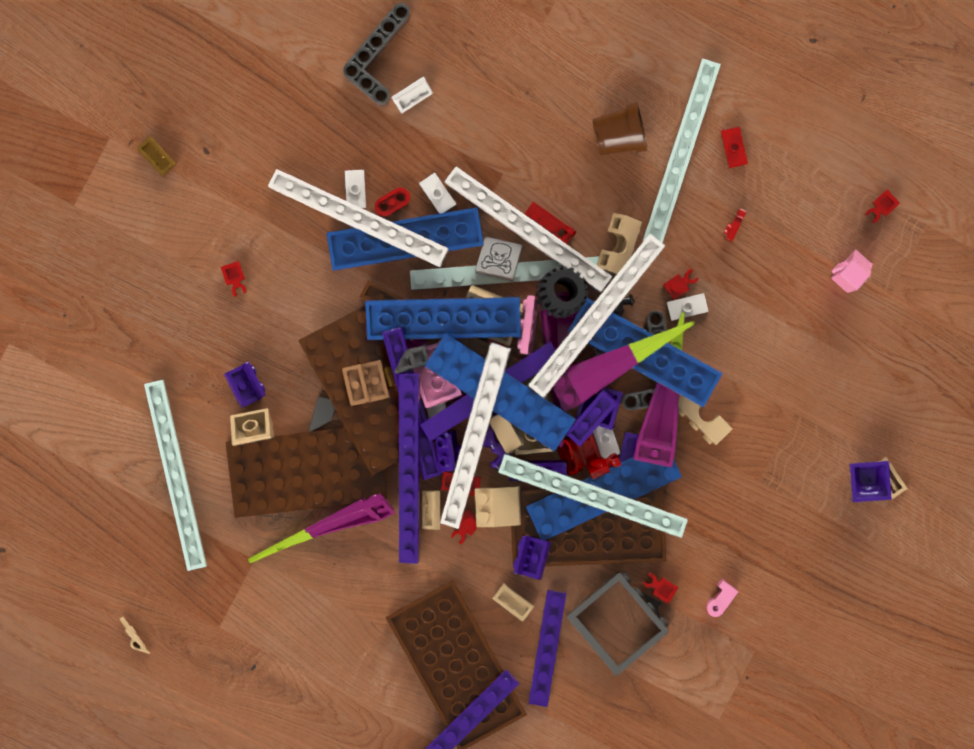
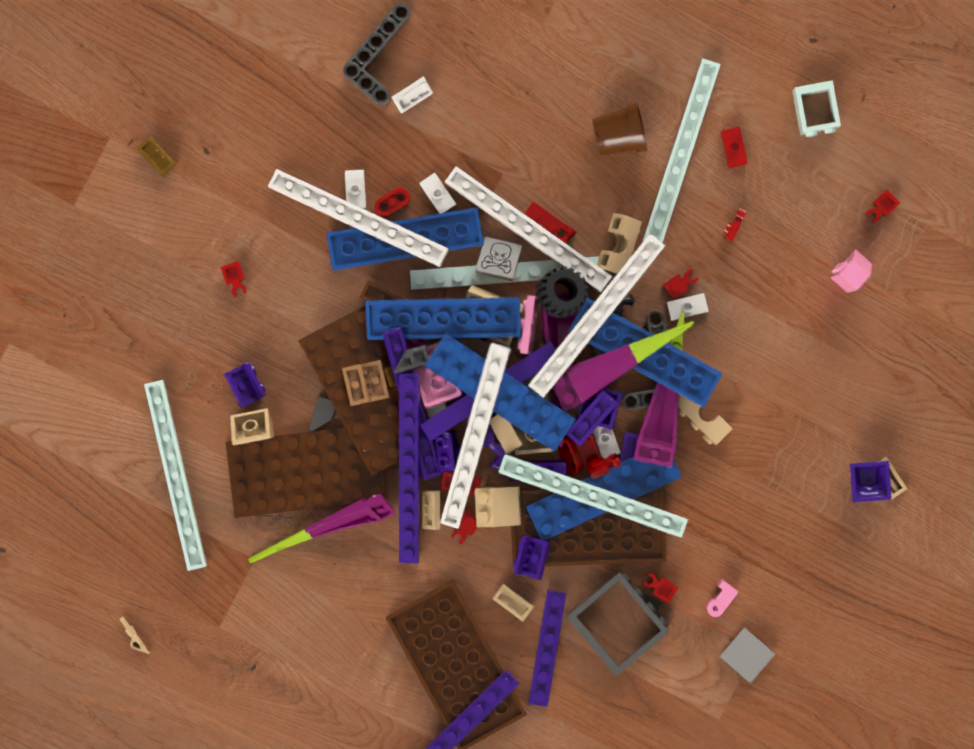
none -> light grey slope [719,627,776,683]
none -> light aqua window [792,80,841,137]

